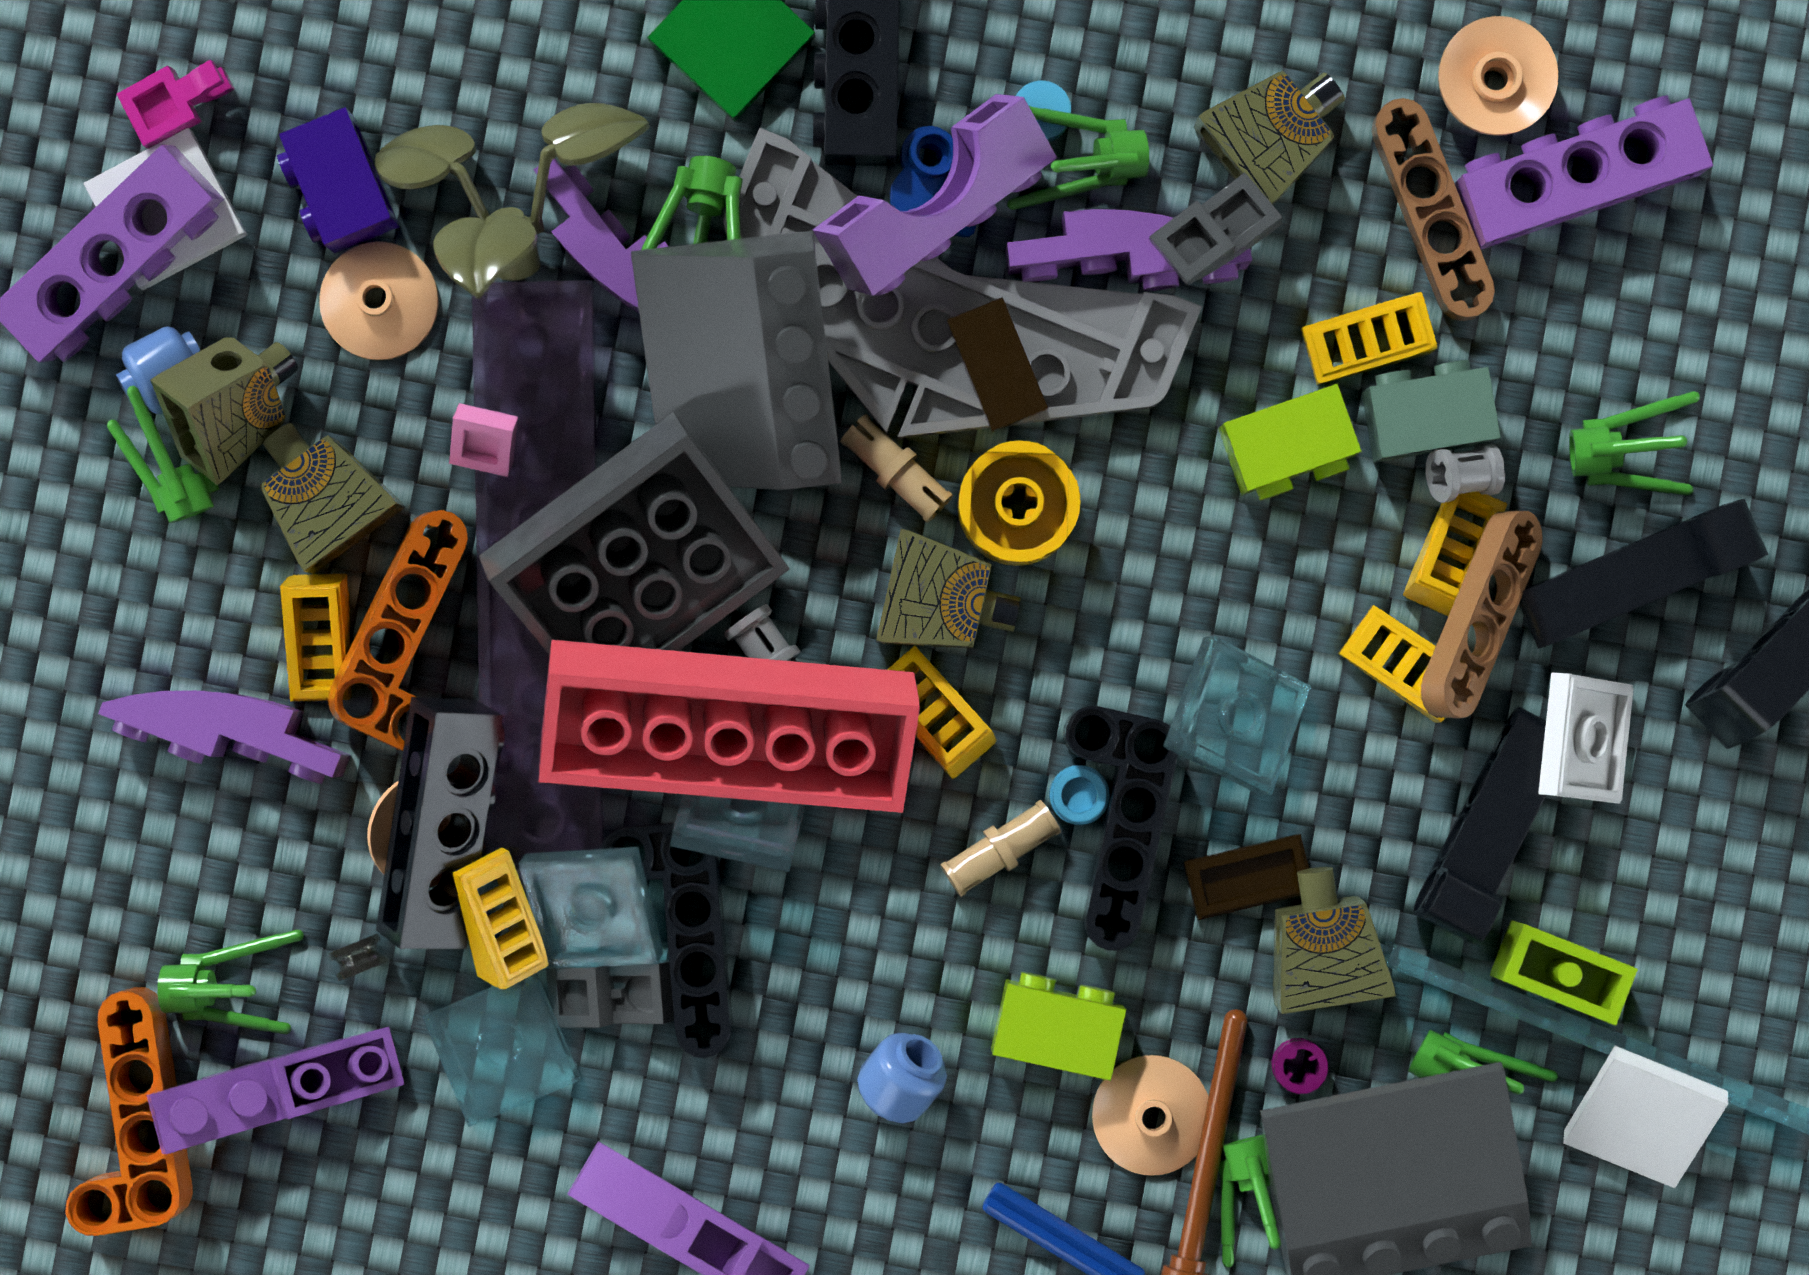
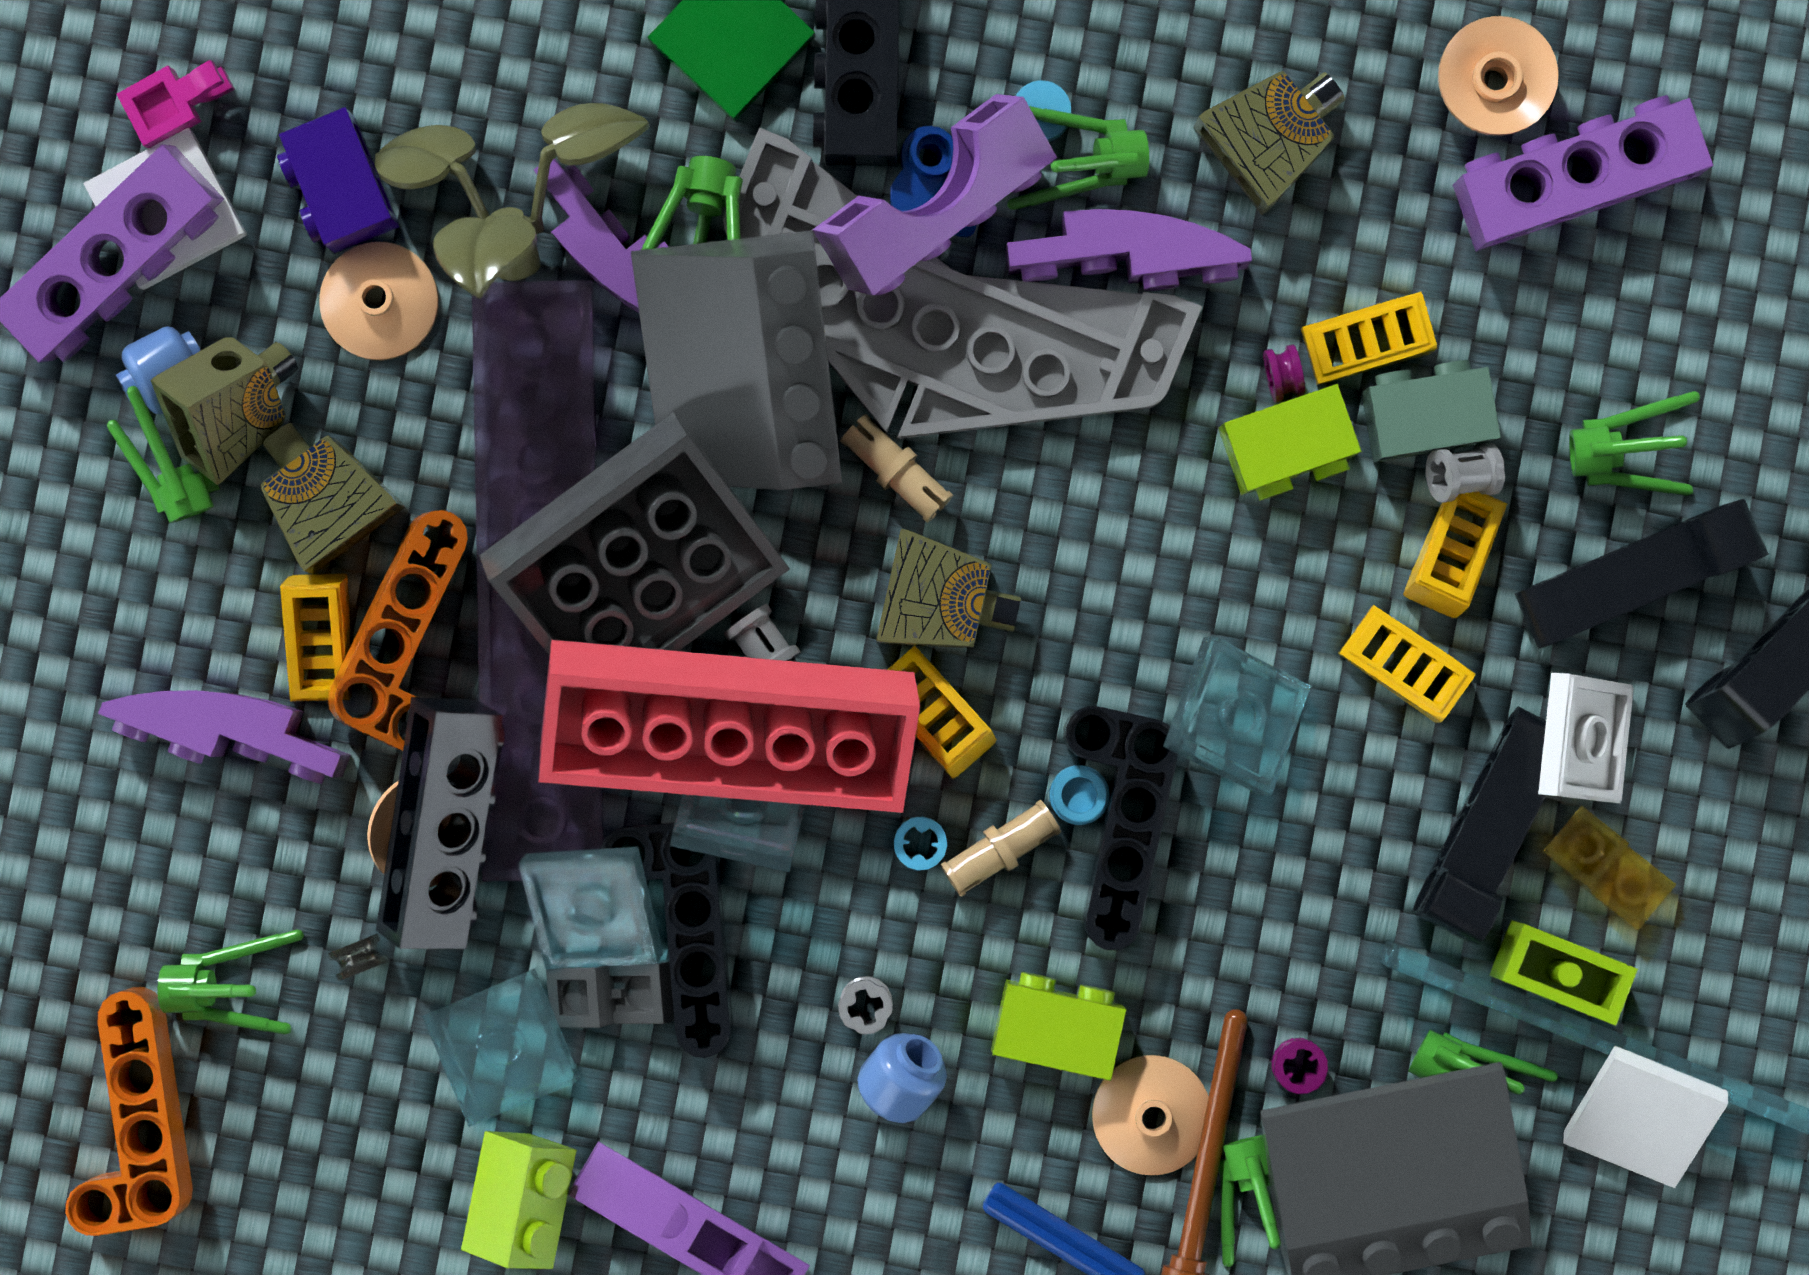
medium lavender slope [146,1027,405,1154] -> none
bright pink plate [449,403,518,477] -> none
yellow slope [453,847,549,989] -> none
dark brown tile [947,297,1048,433] -> none
yellow brick [958,441,1080,566] -> none
dark grey slope [1149,172,1283,285] -> none
dark brown tile [1183,833,1309,920] -> none
olive torso [1273,867,1396,1014] -> none
medium nougat beam [1371,98,1495,321] -> none
medium nougat beam [1421,511,1543,718] -> none
none -> lime brick [461,1131,577,1269]
none -> light grey bush [838,976,893,1035]
none -> medium azure bush [894,816,947,870]
none -> magenta bush [1263,344,1305,403]
none -> clear yellow slope [1543,805,1677,933]

